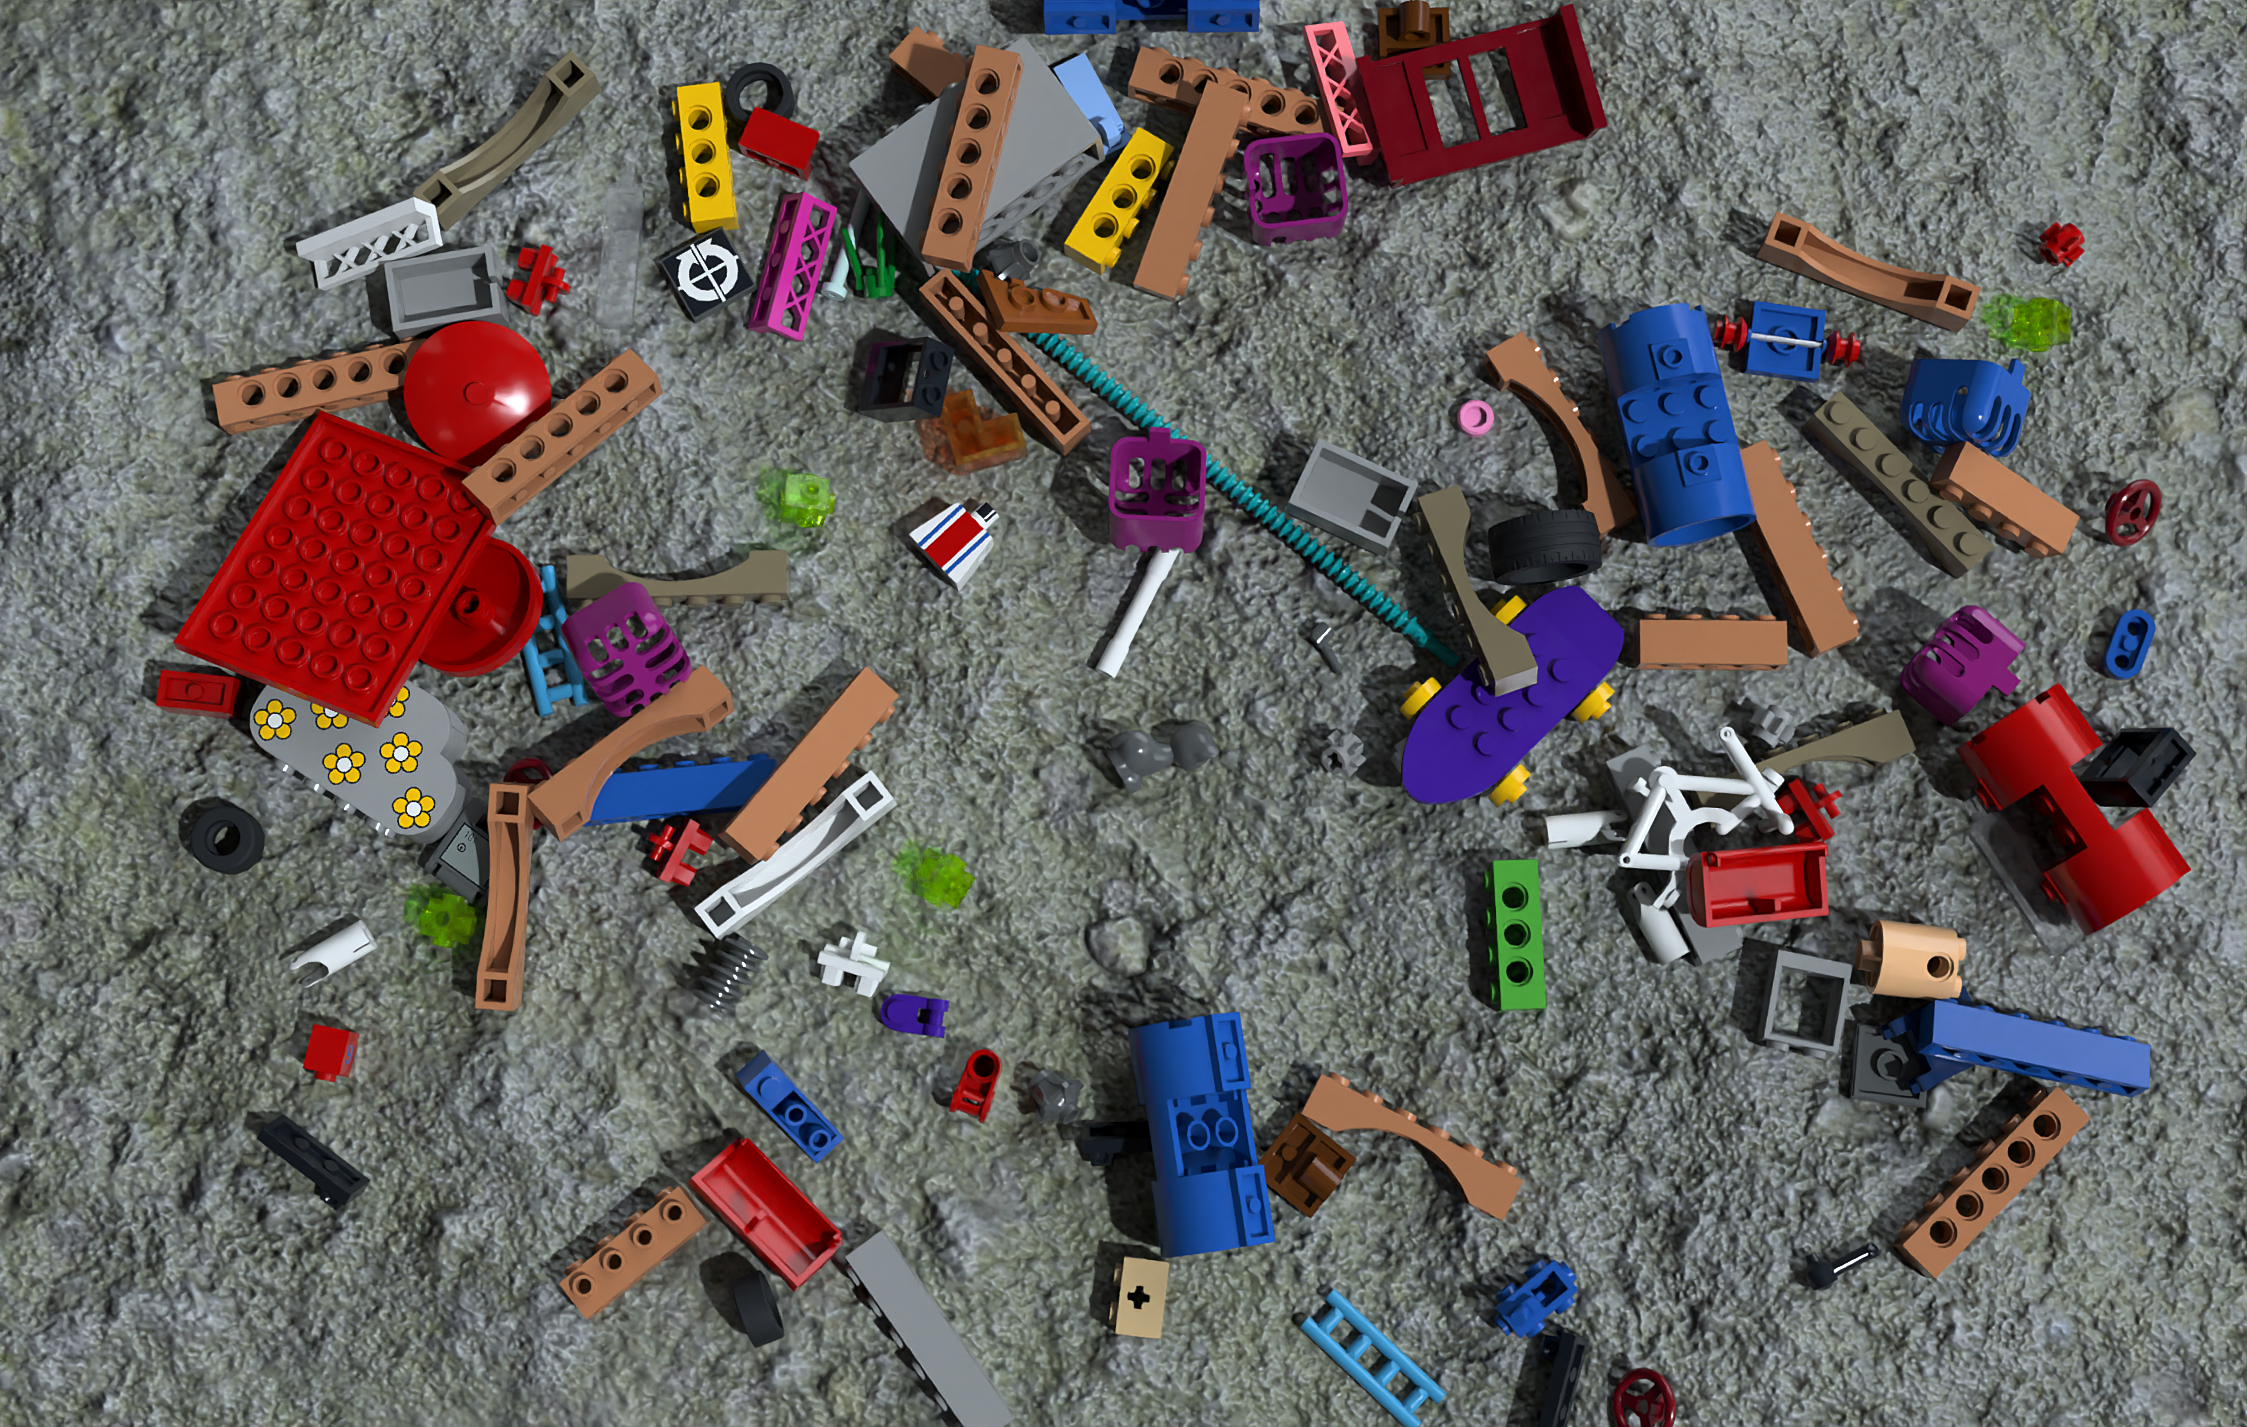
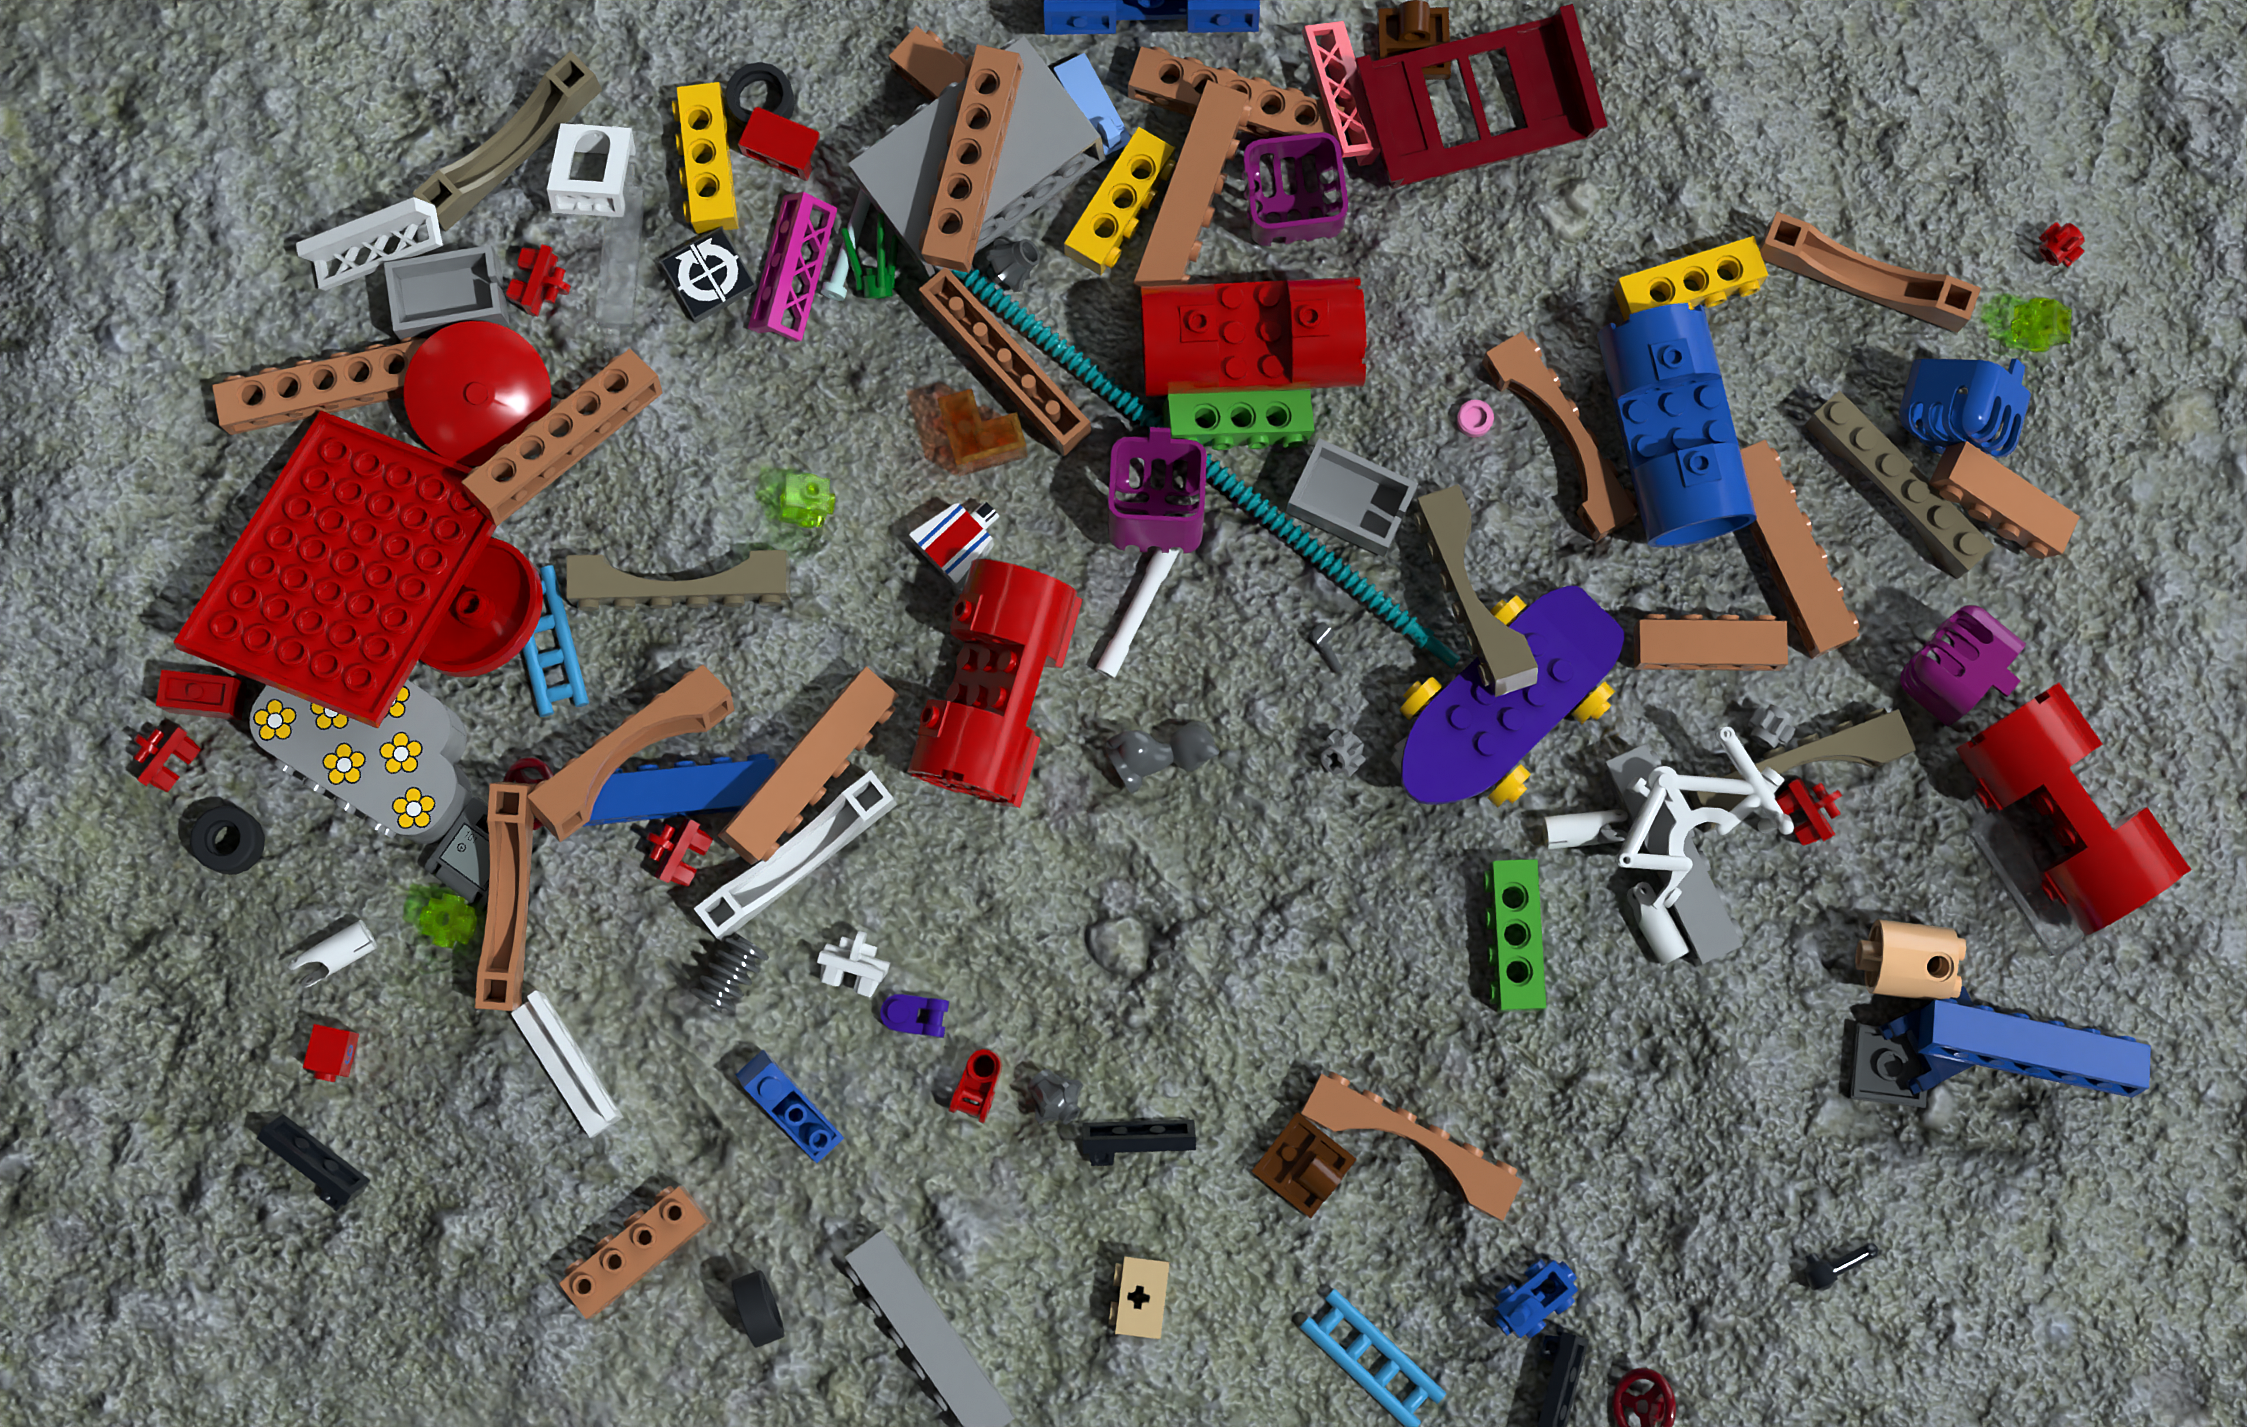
magenta piece [561,582,692,718] -> none
red container [688,1137,844,1292] -> none
black window [858,336,955,423] -> none
clear neon green brick [908,847,976,909] -> none
dark orange wing [976,269,1098,335] -> none
blue cylinder [1128,1012,1276,1259] -> none
black tyre [1488,509,1602,586] -> none
red container [1685,841,1829,928] -> none
blue plate [1712,301,1860,383] -> none
light grey window [1756,950,1853,1060] -> none
nougat brick [1893,1086,2091,1279] -> none
black window [2078,727,2197,808] -> none
blue plate [2102,609,2155,681] -> none
dark red piece [2105,479,2162,547] -> none
none -> red hips [133,725,201,792]
none -> white fence [511,990,623,1138]
none -> white panel [547,123,636,217]
none -> red cylinder [907,559,1083,808]
none -> red cylinder [1141,277,1367,397]
none -> bright green brick [1162,390,1315,450]
none -> yellow brick [1613,236,1768,321]

